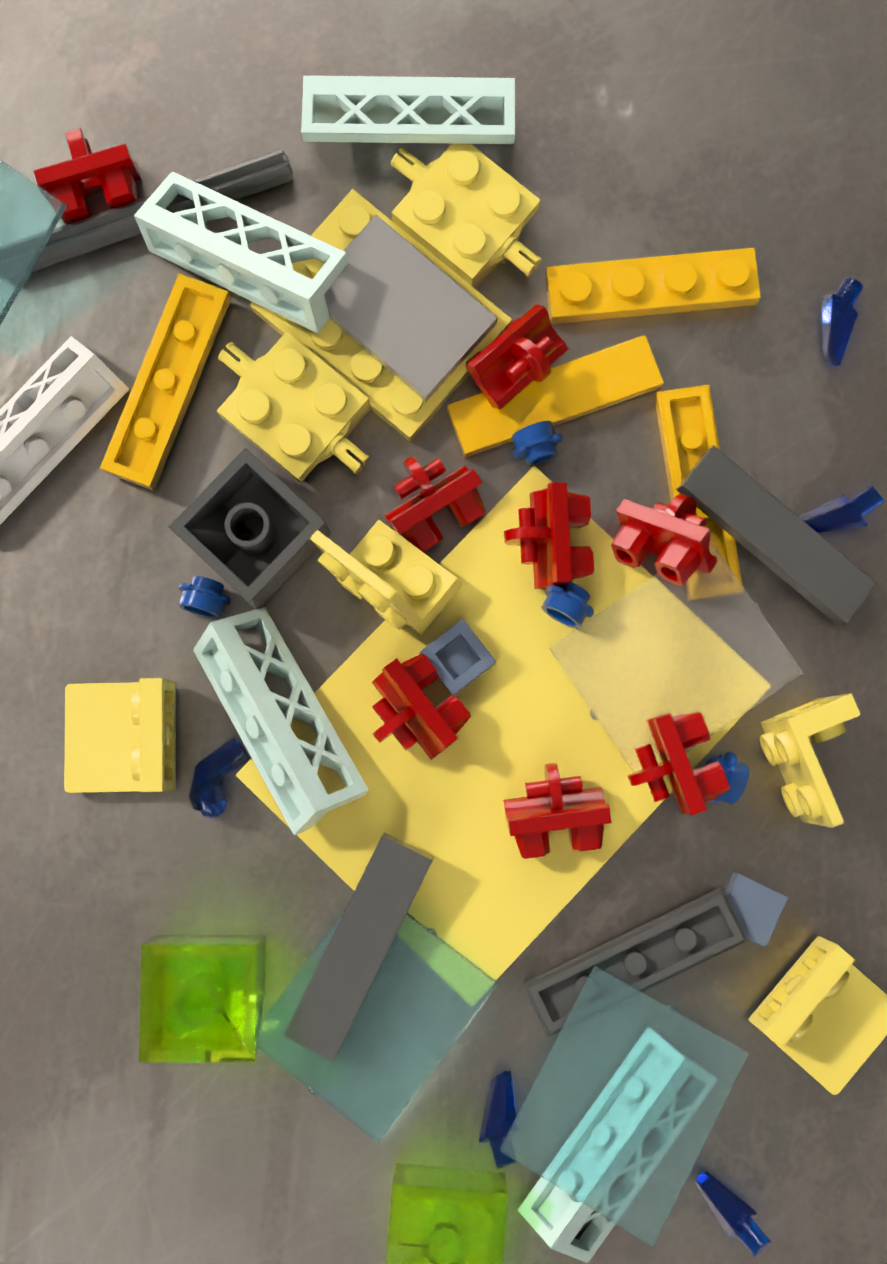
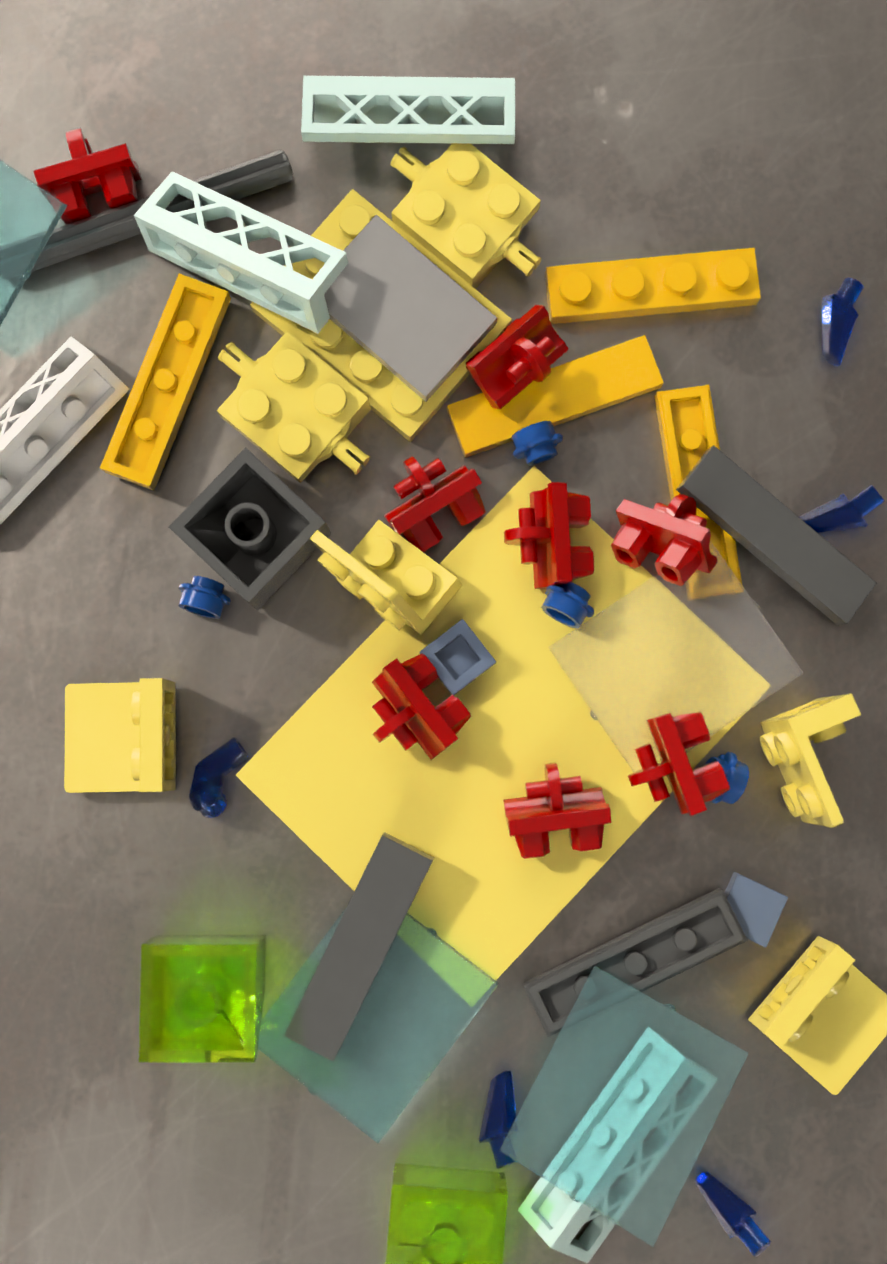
light aqua fence [193,607,369,835] -> none

